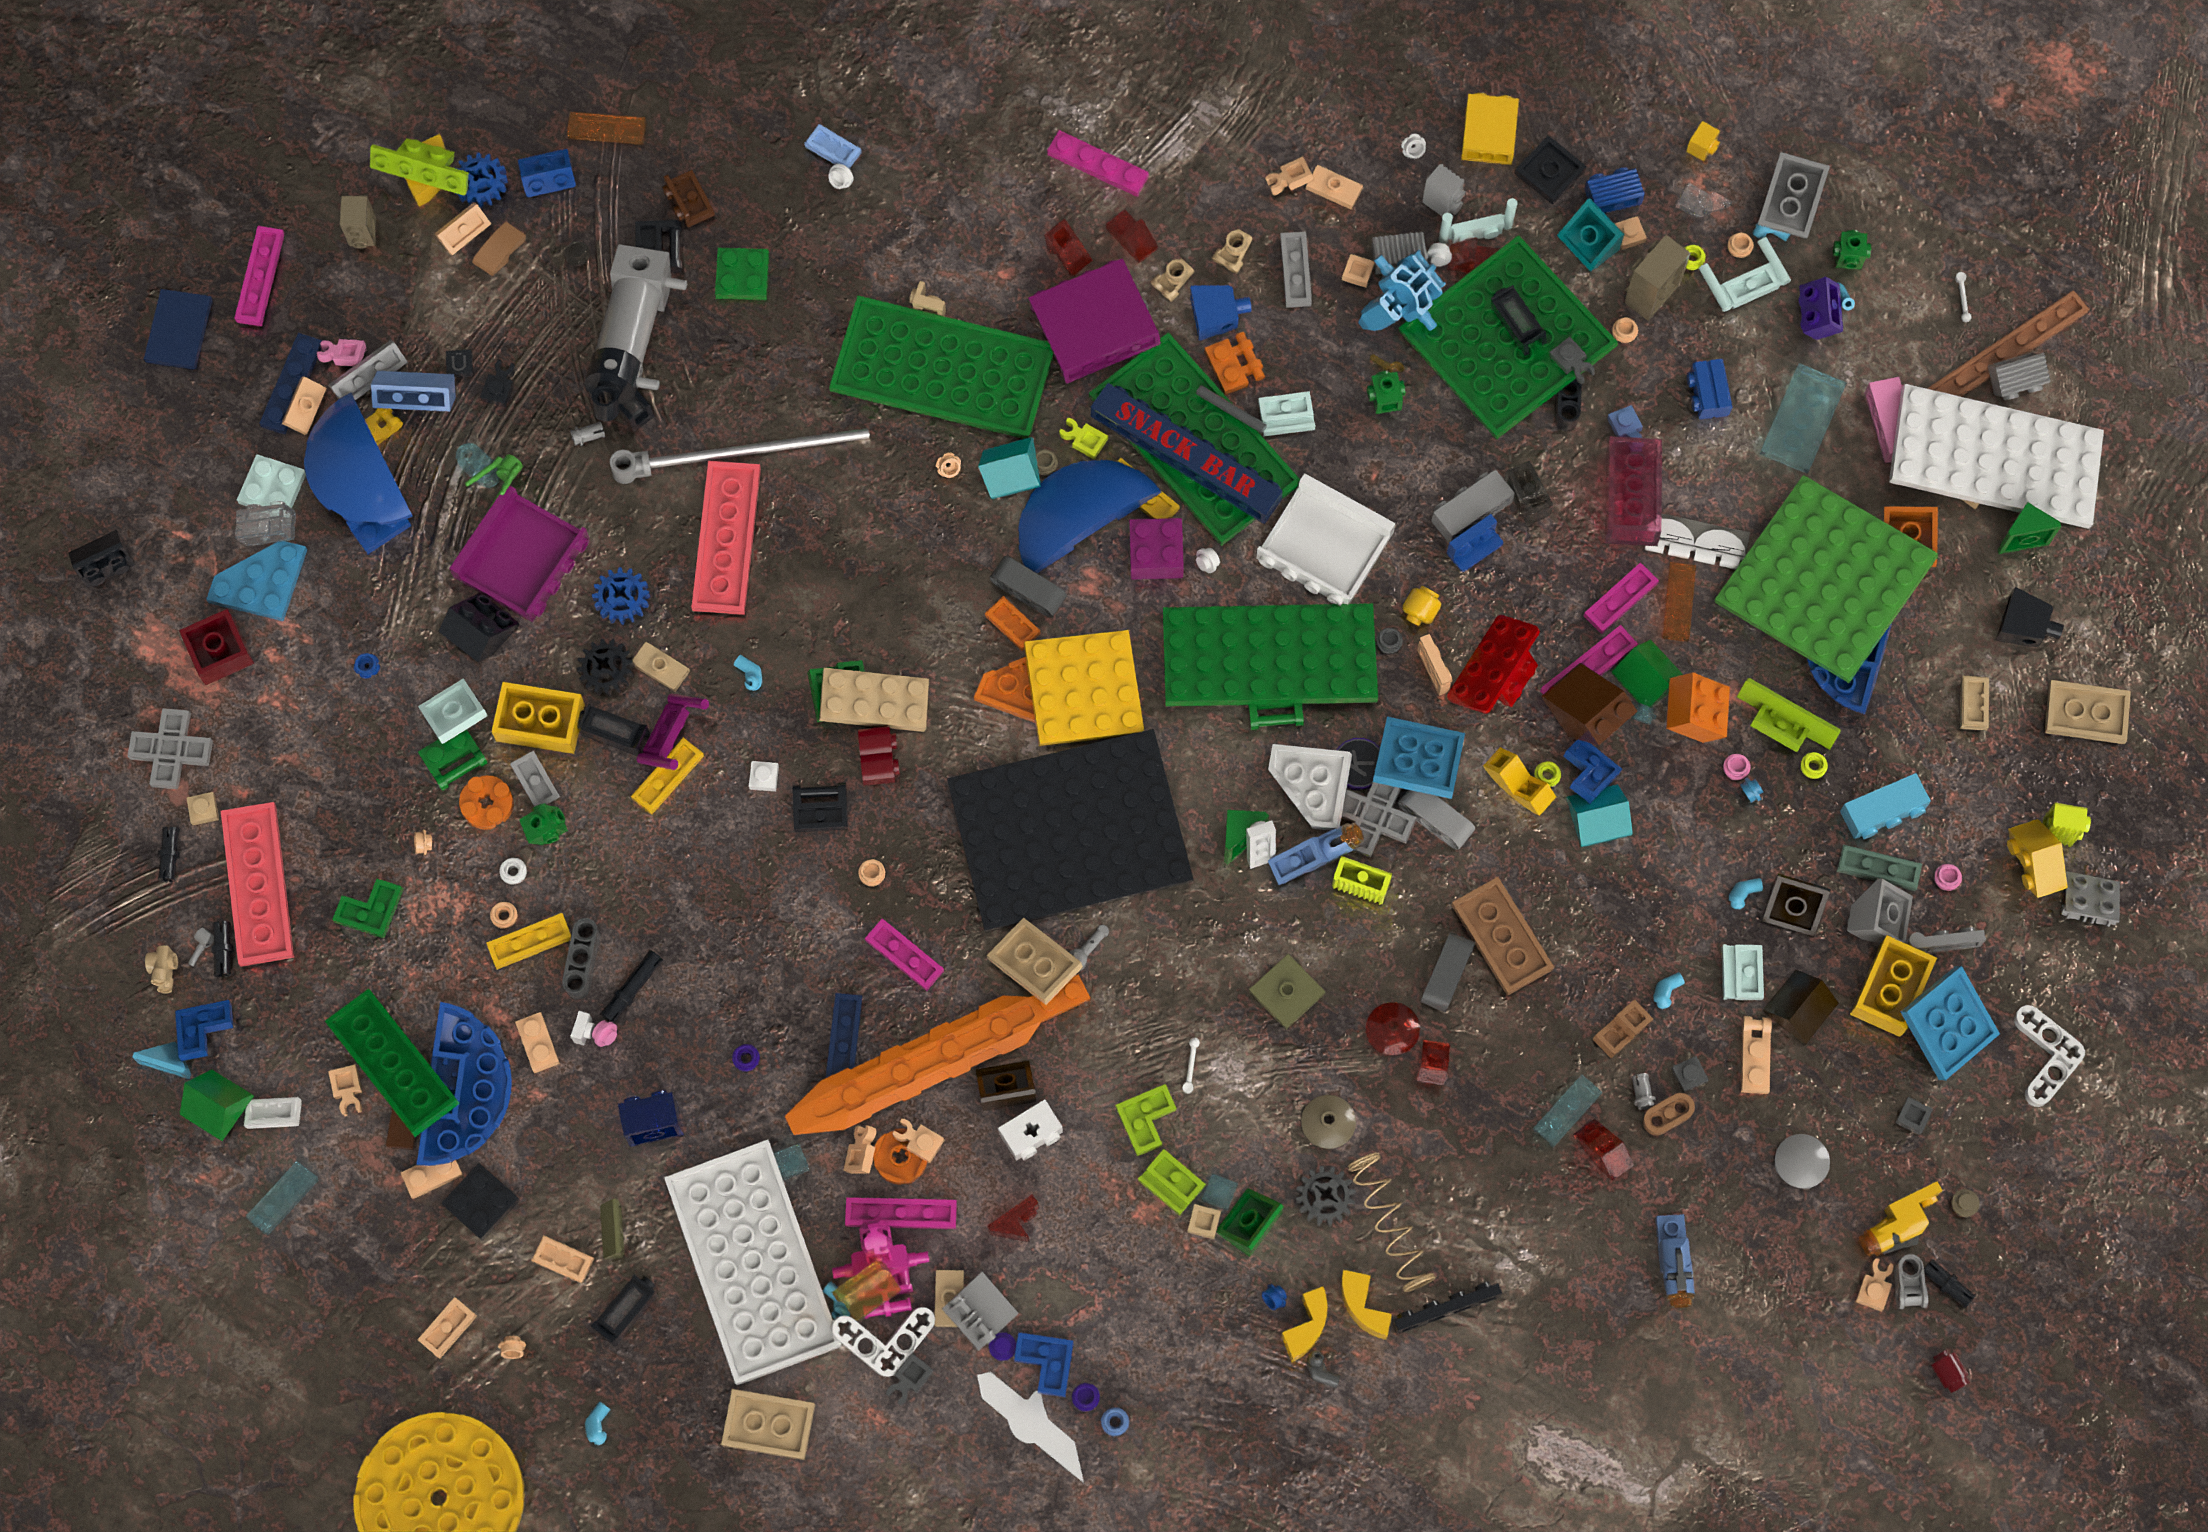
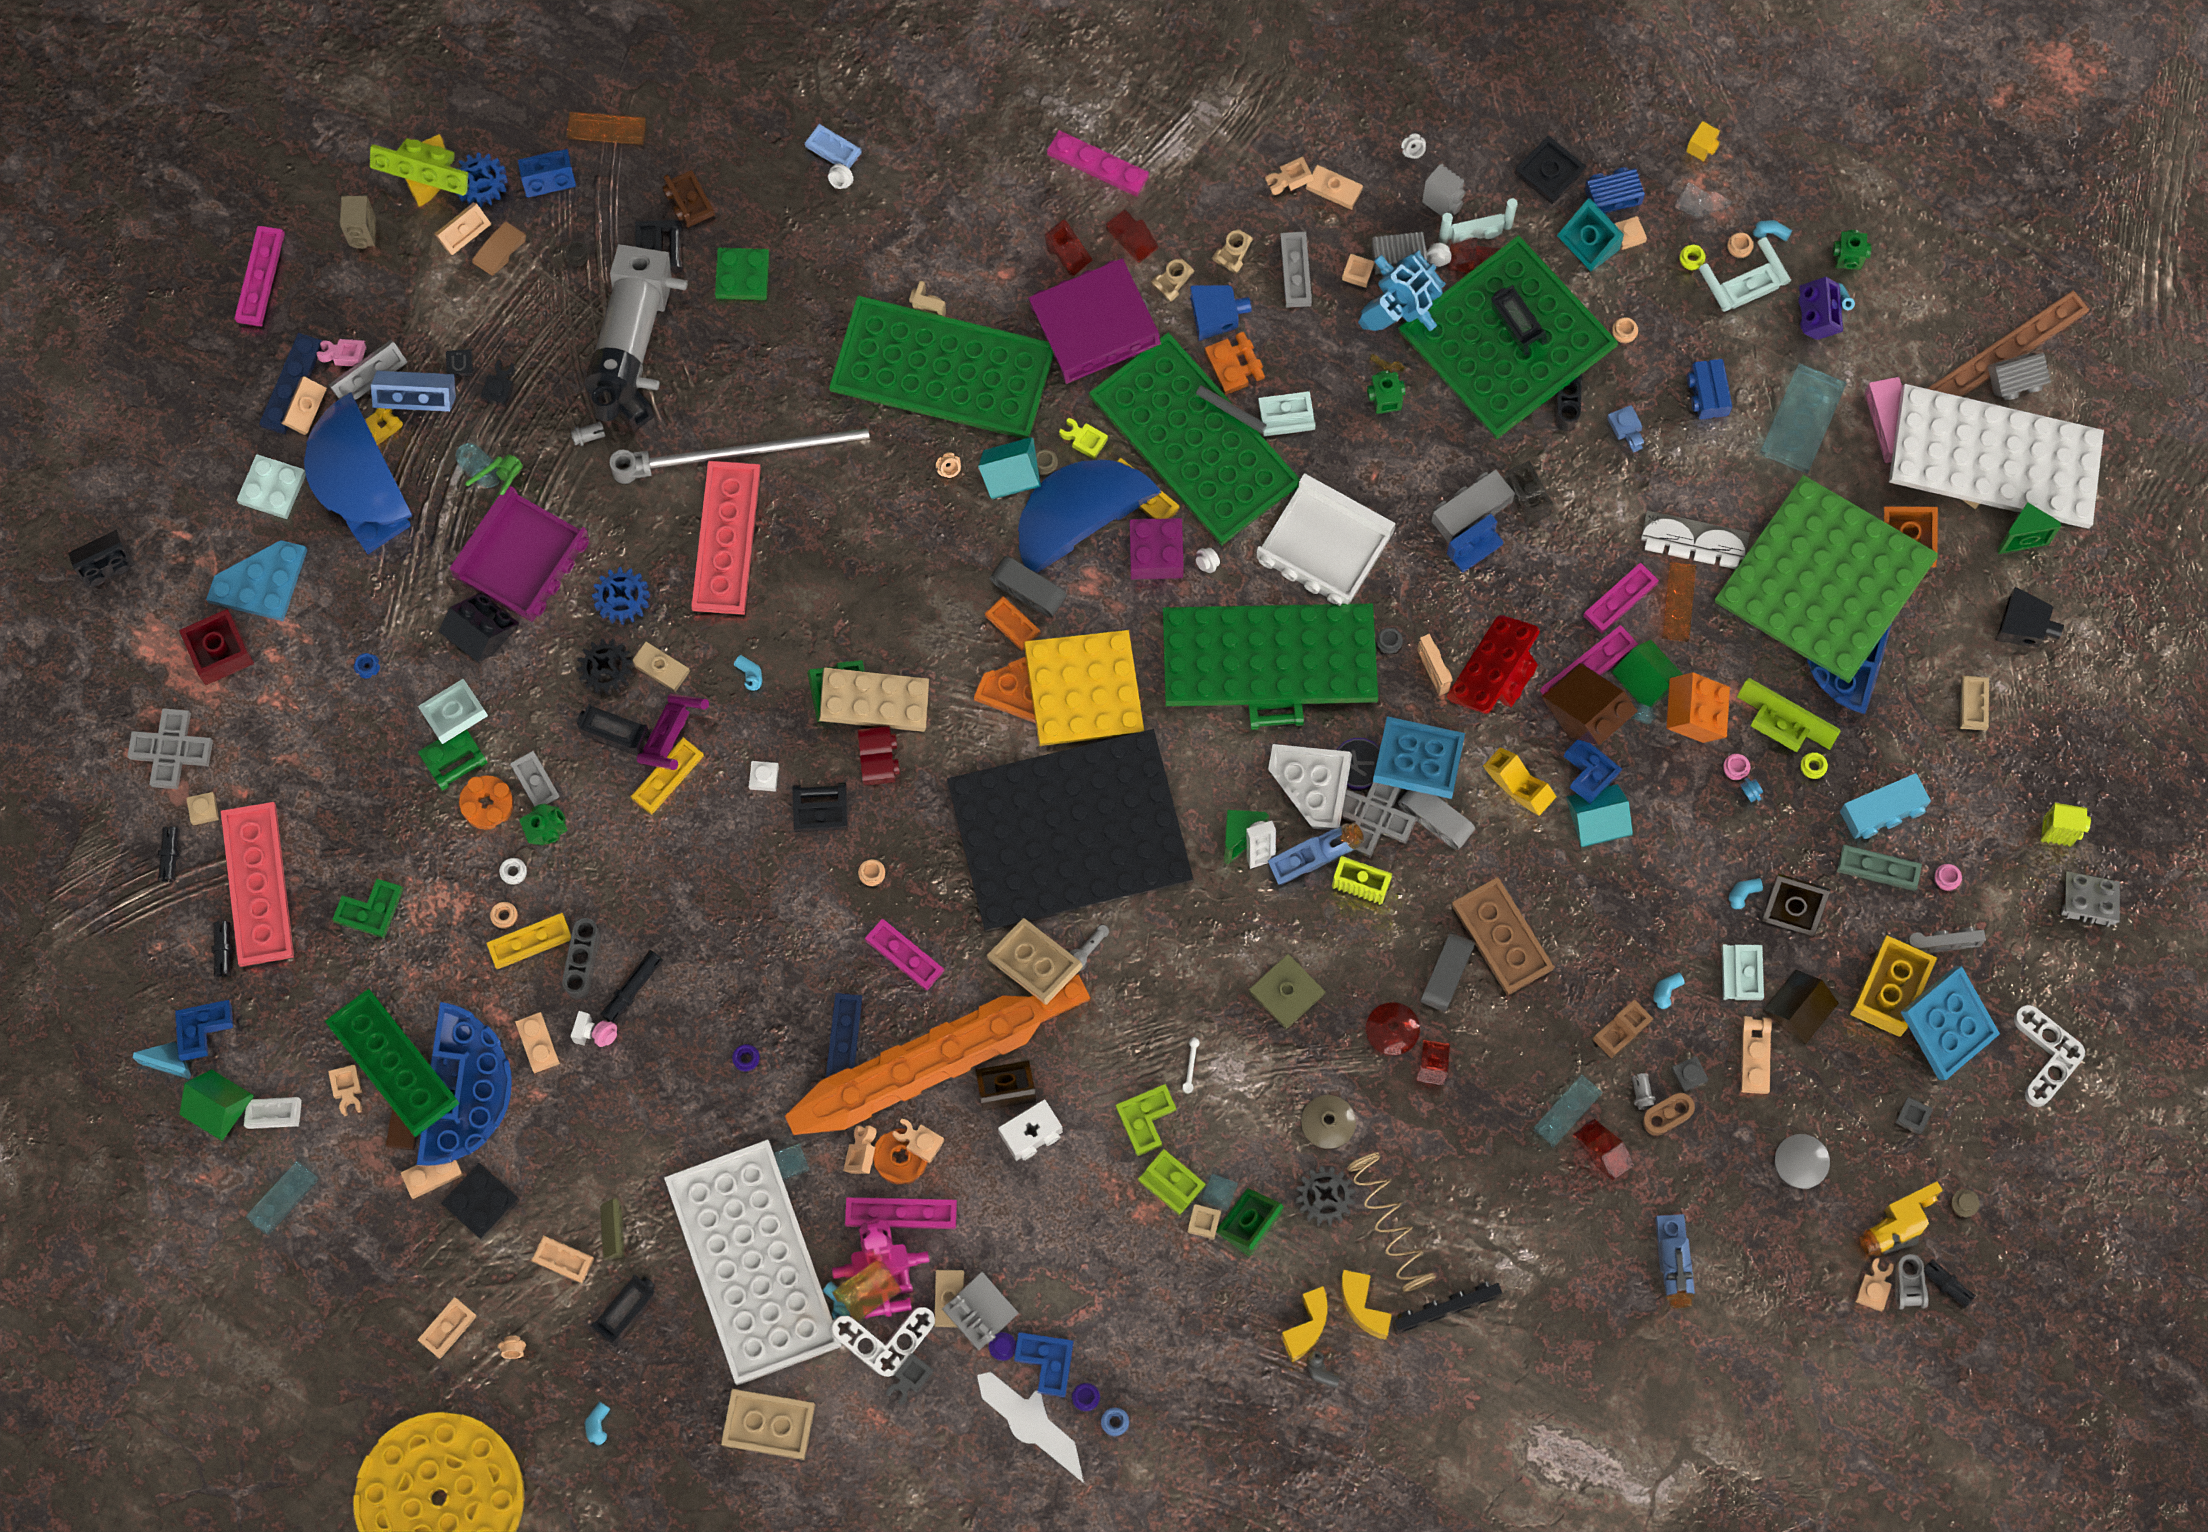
dark blue tile [144,289,213,370] -> none
tan plate [145,945,178,993] -> none
light grey hand [188,928,214,966] -> none
clear brick [235,501,296,546] -> none
light nougat plate [414,829,432,855] -> none
yellow brick [491,682,585,754] -> none
clear blue brick [618,1090,684,1147] -> none
clear red slope [987,1194,1039,1242] -> none
dark blue brick [1091,383,1283,525] -> none
blue plate [1262,1284,1287,1311] -> none
yellow head [1402,585,1441,626] -> none
yellow brick [1461,93,1519,165] -> none
neon yellow plate [1534,761,1561,787] -> none
dark grey plate [1550,337,1595,384] -> none
clear pink brick [1605,436,1662,546] -> none
dark tan brick [1624,235,1691,321] -> none
light grey slope [1758,152,1830,239] -> none
light grey slope [1847,878,1913,943] -> none
dark red brick [1931,1350,1970,1393] -> none
white hinge [1955,272,1971,322] -> none
yellow brick [2007,819,2068,898] -> none
tan plate [2045,680,2131,744] -> none

